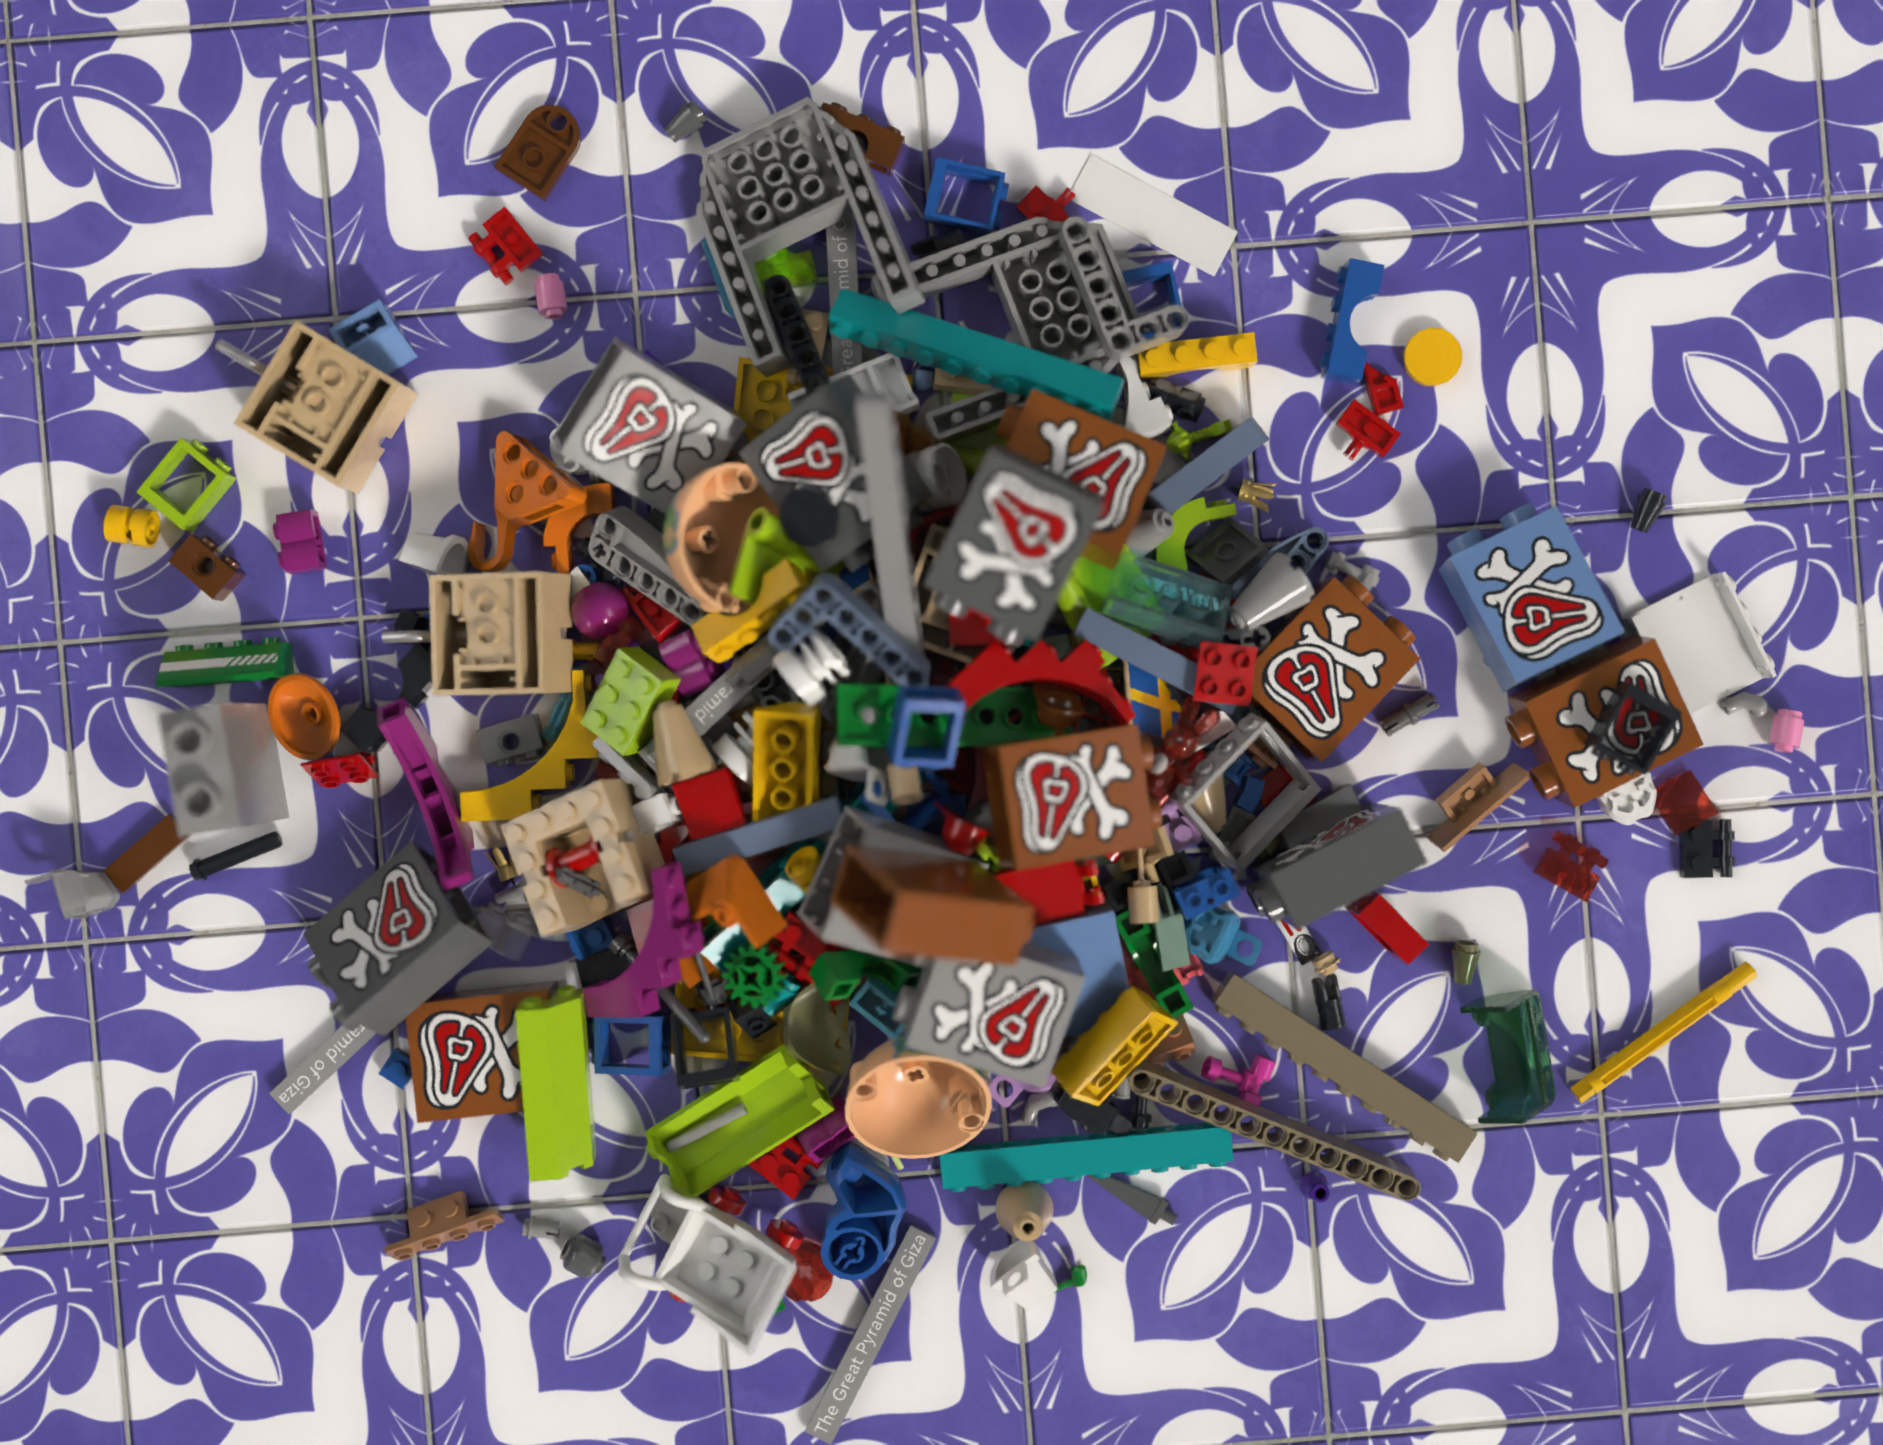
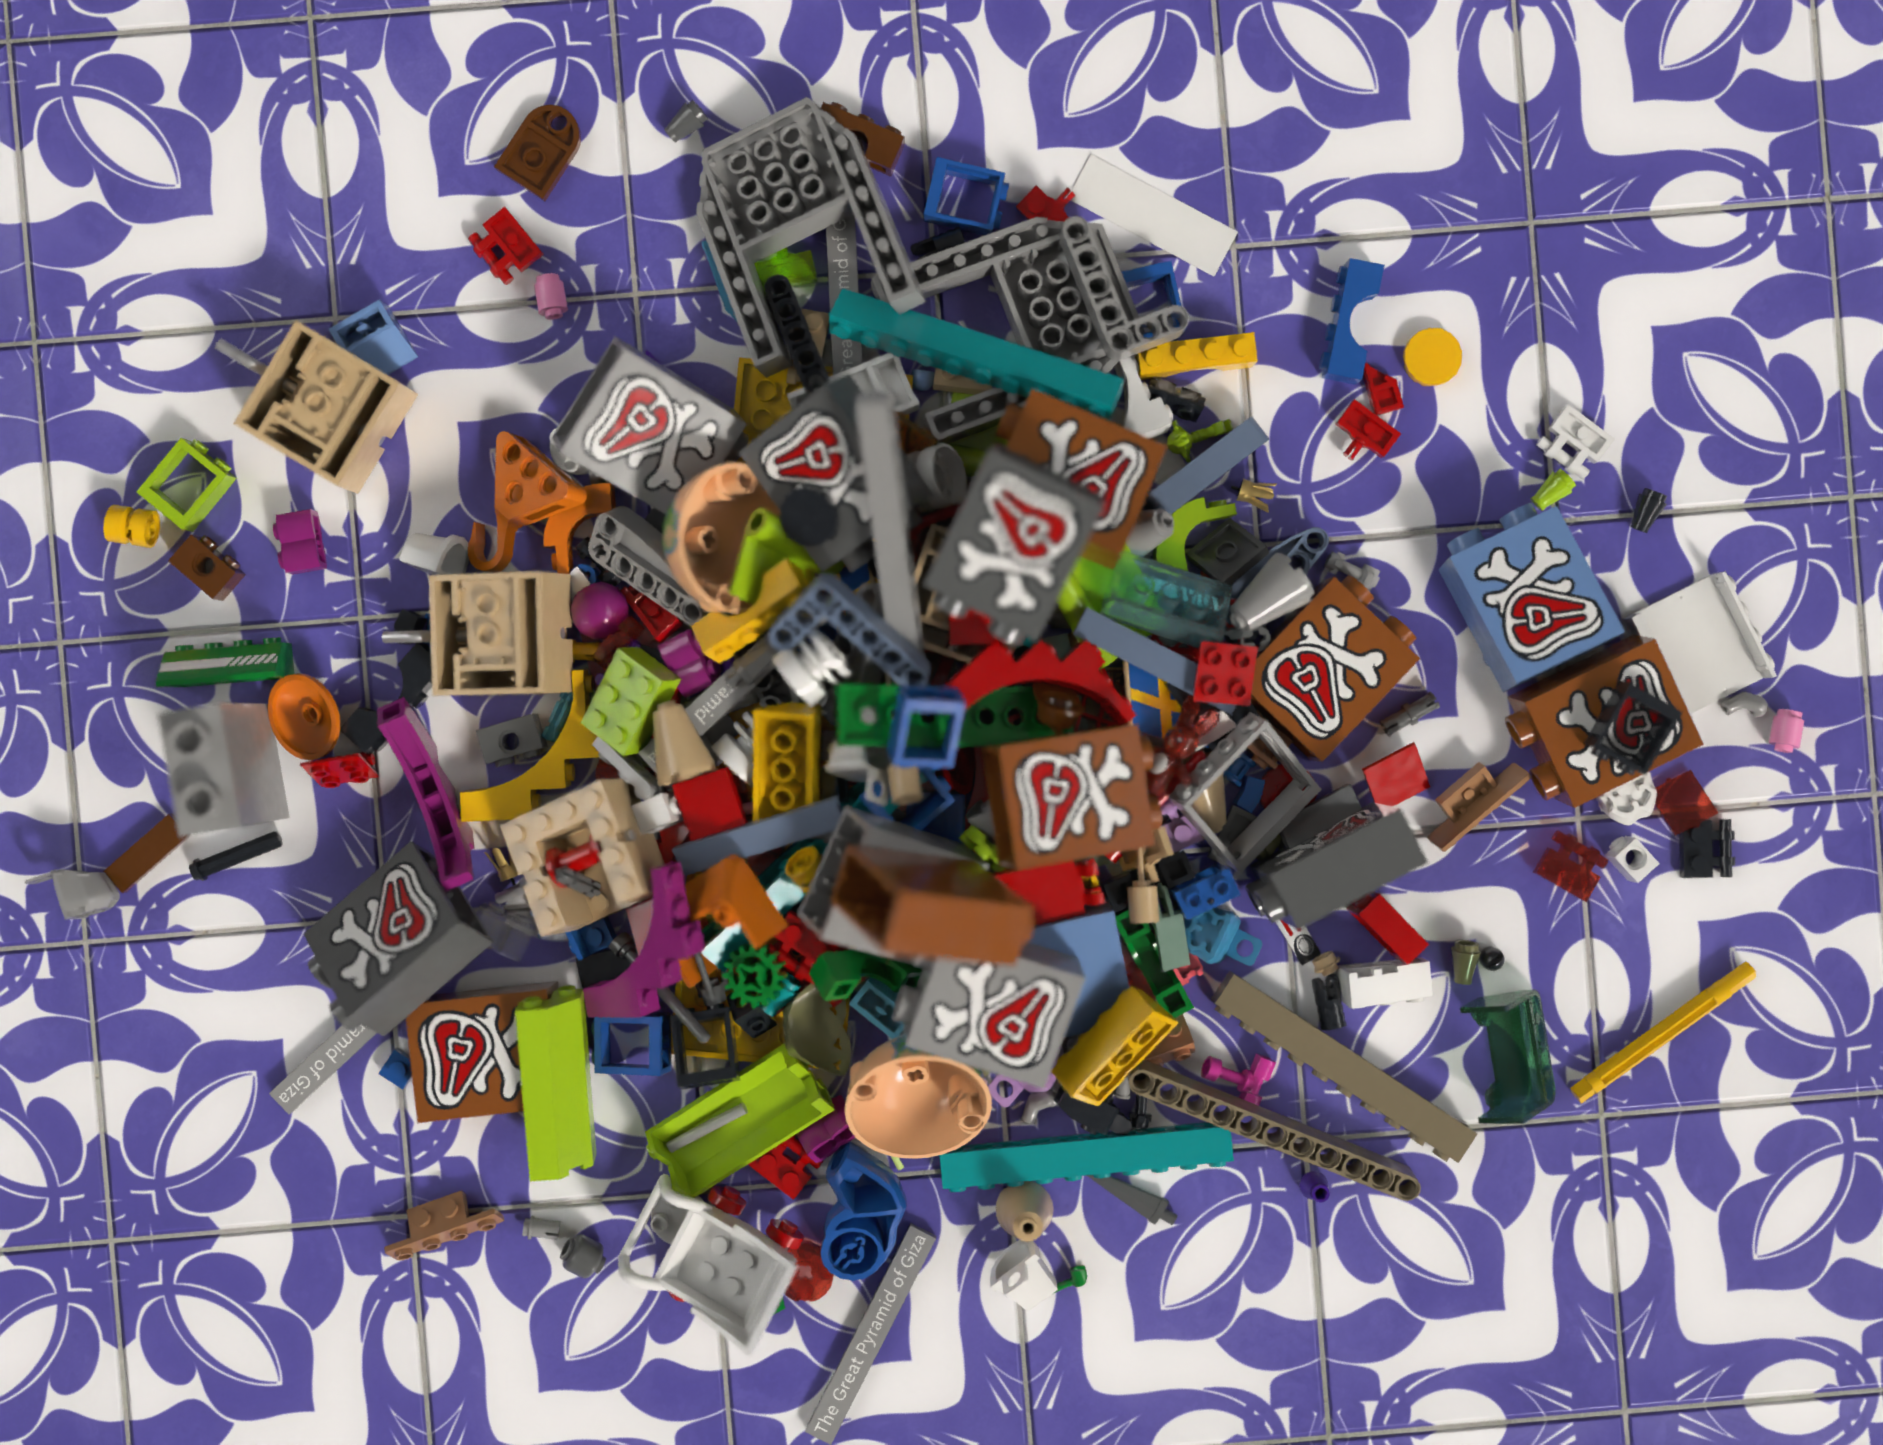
red piece [934,801,994,856] -> none
none -> white wedge [1337,957,1433,1009]
none -> red piece [1362,742,1430,807]
none -> black hinge [1479,947,1505,971]
none -> lime cone [1530,469,1576,511]
none -> white plate [1536,404,1615,480]
none -> white brick [1605,836,1660,883]

